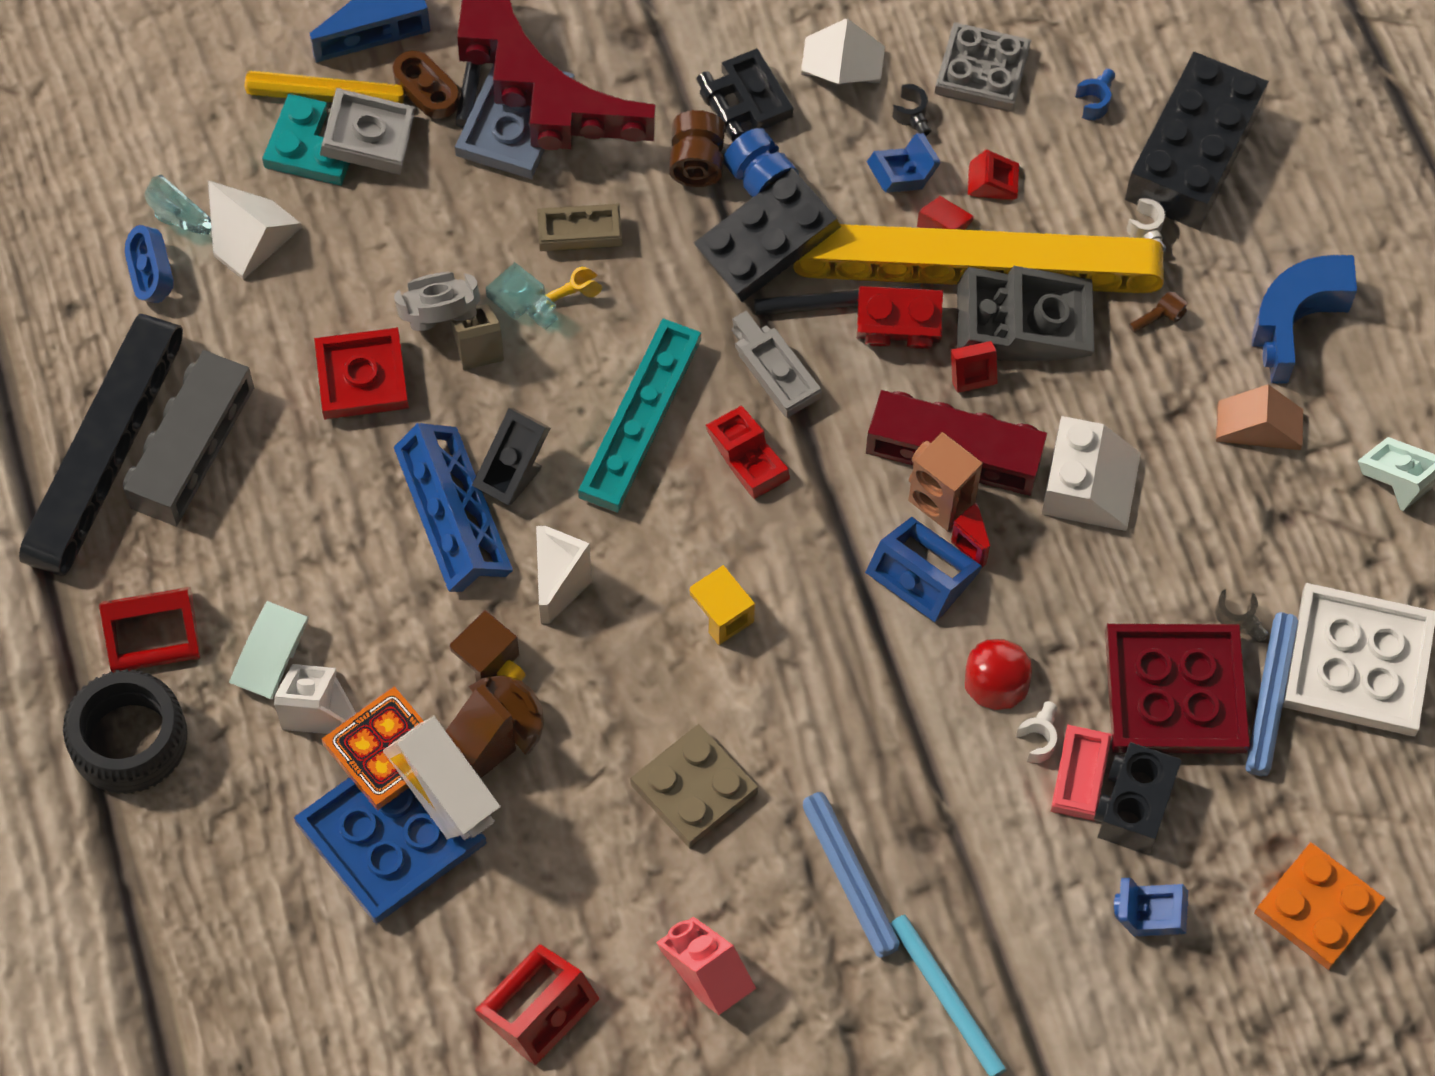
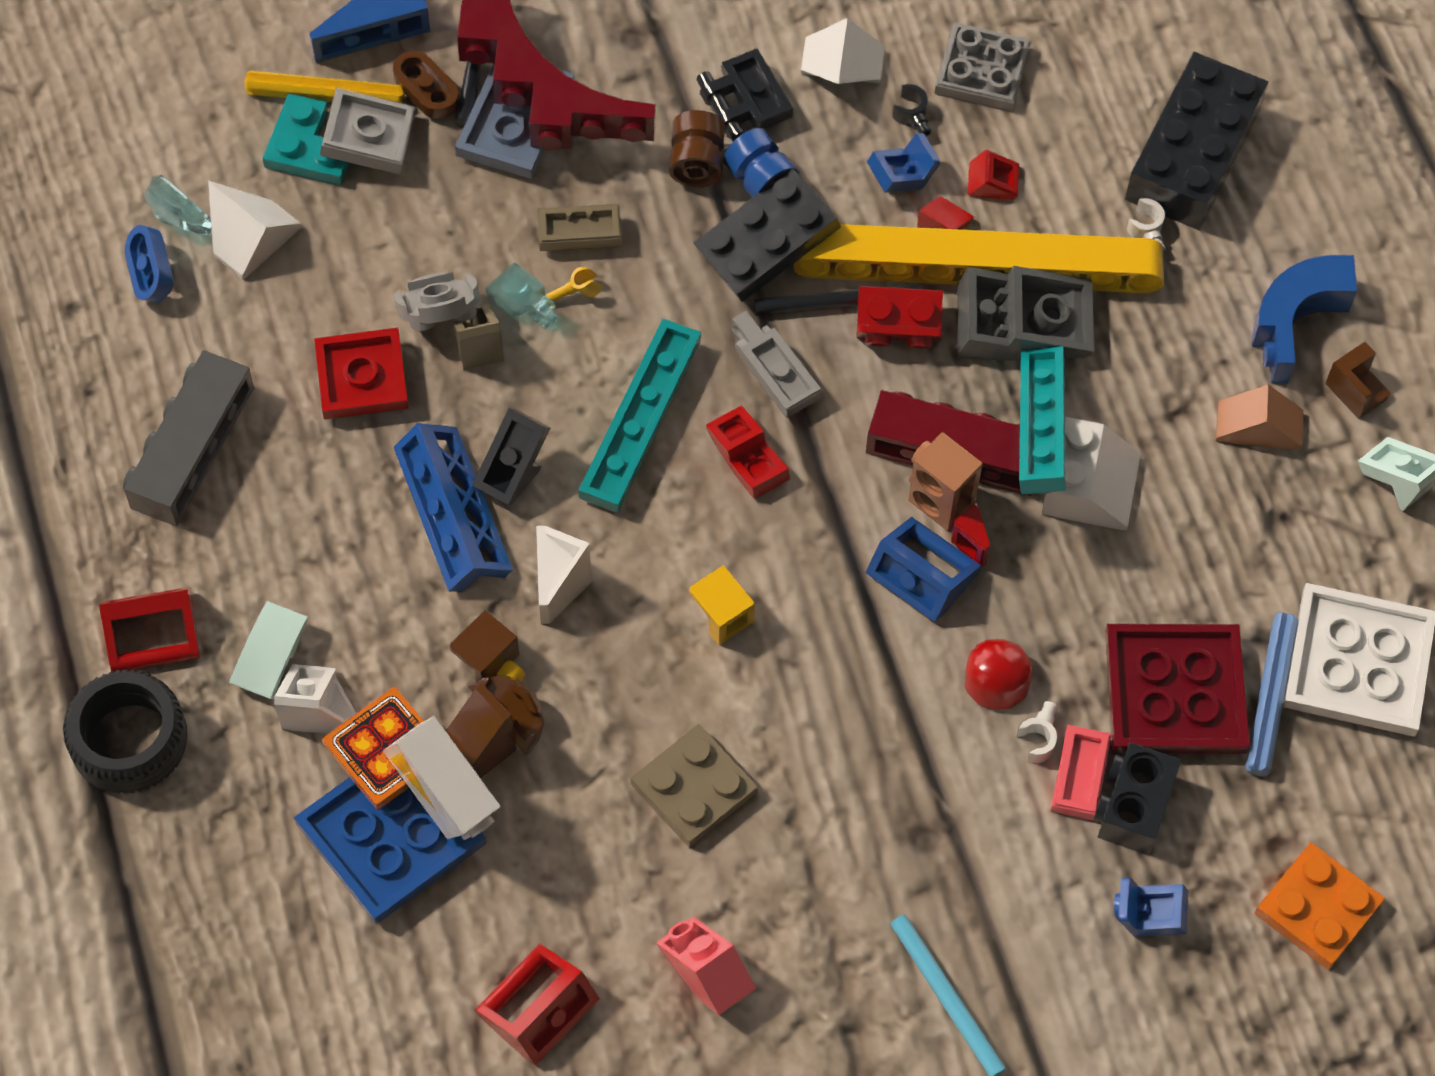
black beam [19,313,183,576] -> none
medium blue axle [803,792,899,958] -> none
red plate [951,341,998,393] -> none
blue piece [1075,68,1116,120] -> none
reddish brown hand [1129,292,1188,333] -> none
clear smoke piece [1215,589,1269,643] -> none
none -> teal plate [1019,346,1066,495]
none -> reddish brown panel [1325,342,1390,419]

